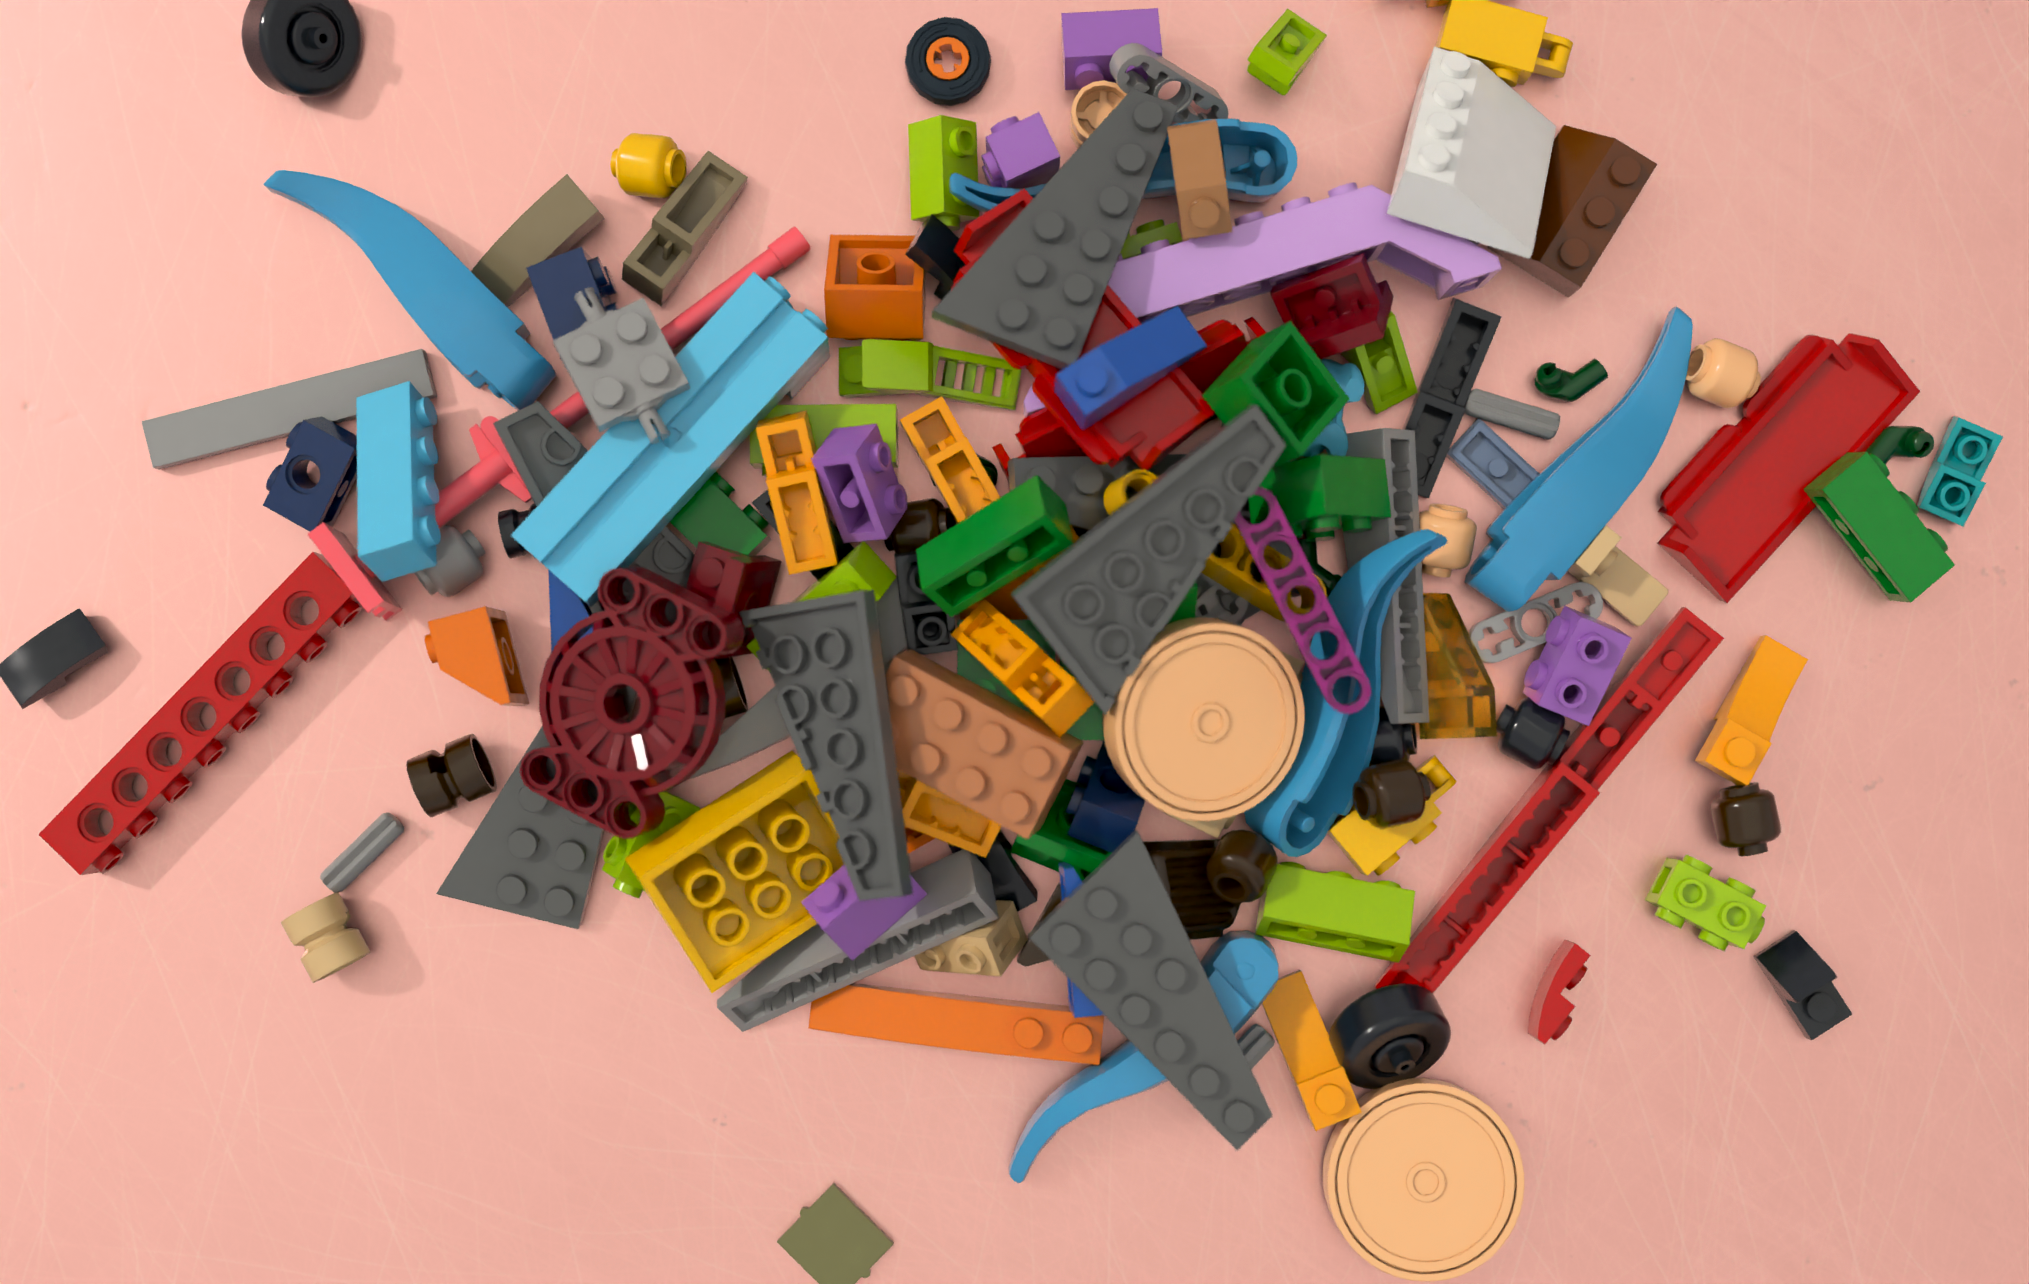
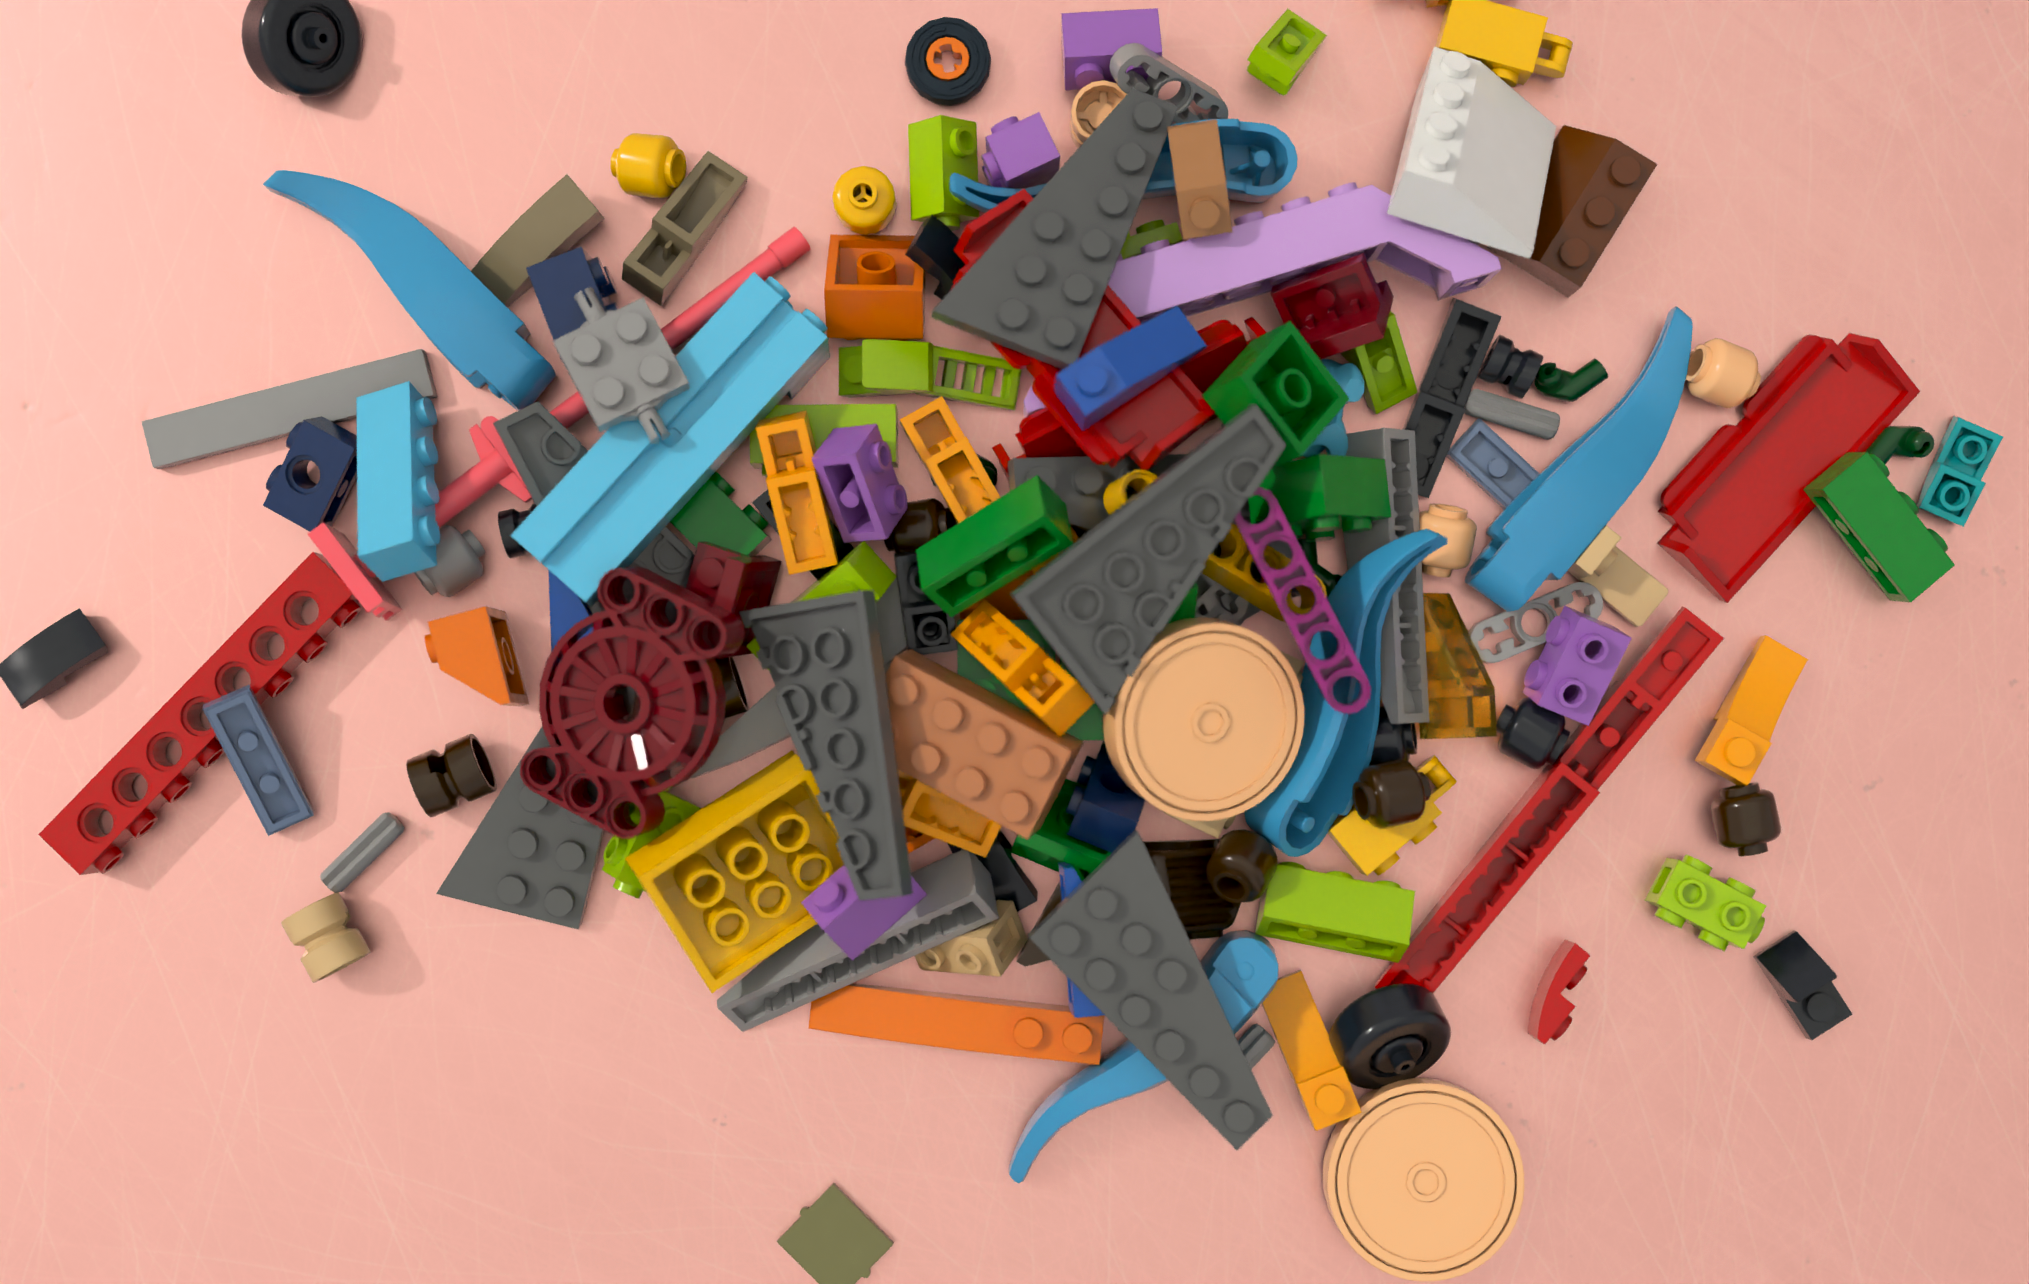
none -> sand blue tile [203,685,314,836]
none -> yellow head [832,166,897,235]
none -> black wheel [1477,334,1543,399]

